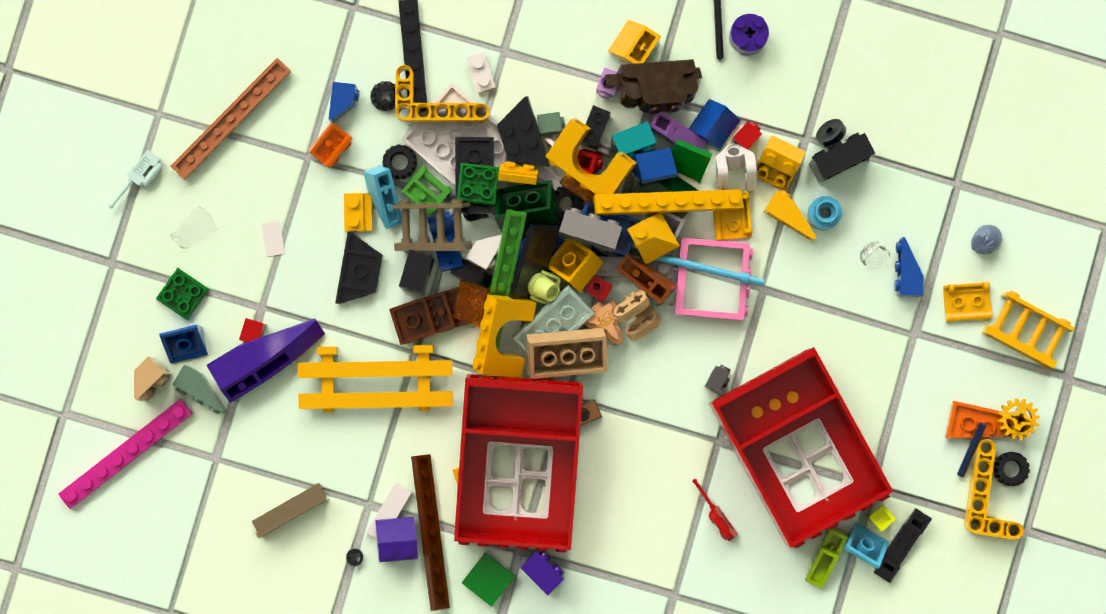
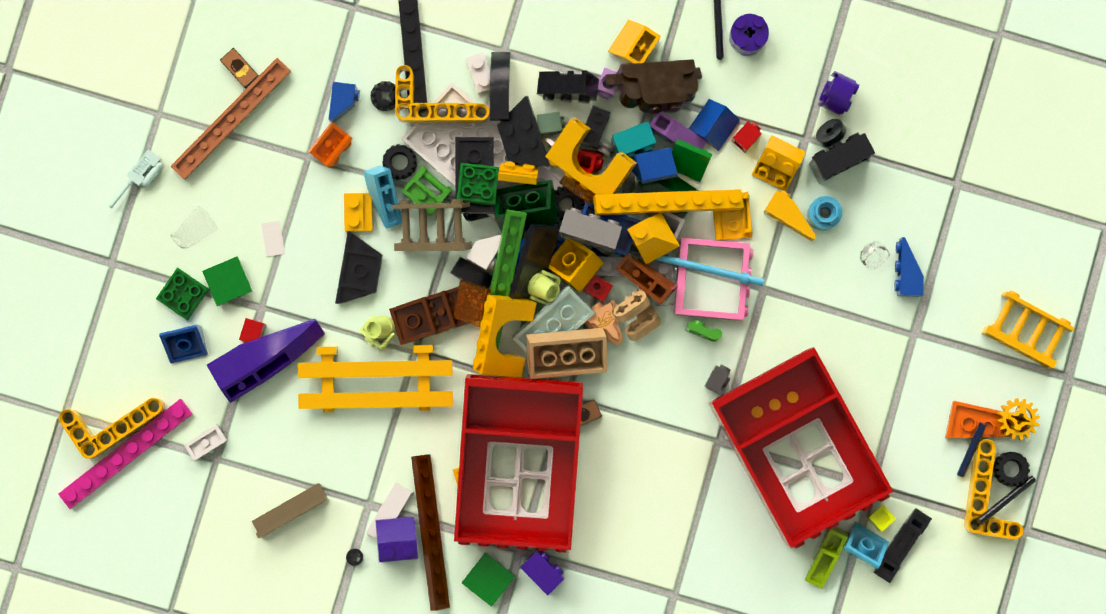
tan slope [134,356,171,401] -> none
sand green slope [172,364,227,414] -> none
black piece [399,249,435,296] -> none
blue door [427,211,464,273] -> none
red piece [692,479,738,542] -> none
white piece [716,144,757,191] -> none
yellow piece [943,282,993,322] -> none
sand blue hair [971,224,1003,255] -> none
none -> yellow beam [59,398,165,459]
none -> white plate [184,424,228,461]
none -> green tile [202,256,253,307]
none -> medium nougat tile [220,47,259,89]
none -> yellowish green piece [360,315,396,350]
none -> black slope [490,52,511,121]
none -> black wedge [537,70,599,104]
none -> bright green plate [685,320,722,342]
none -> dark purple brick [818,71,860,115]
none -> black bar [976,476,1036,525]

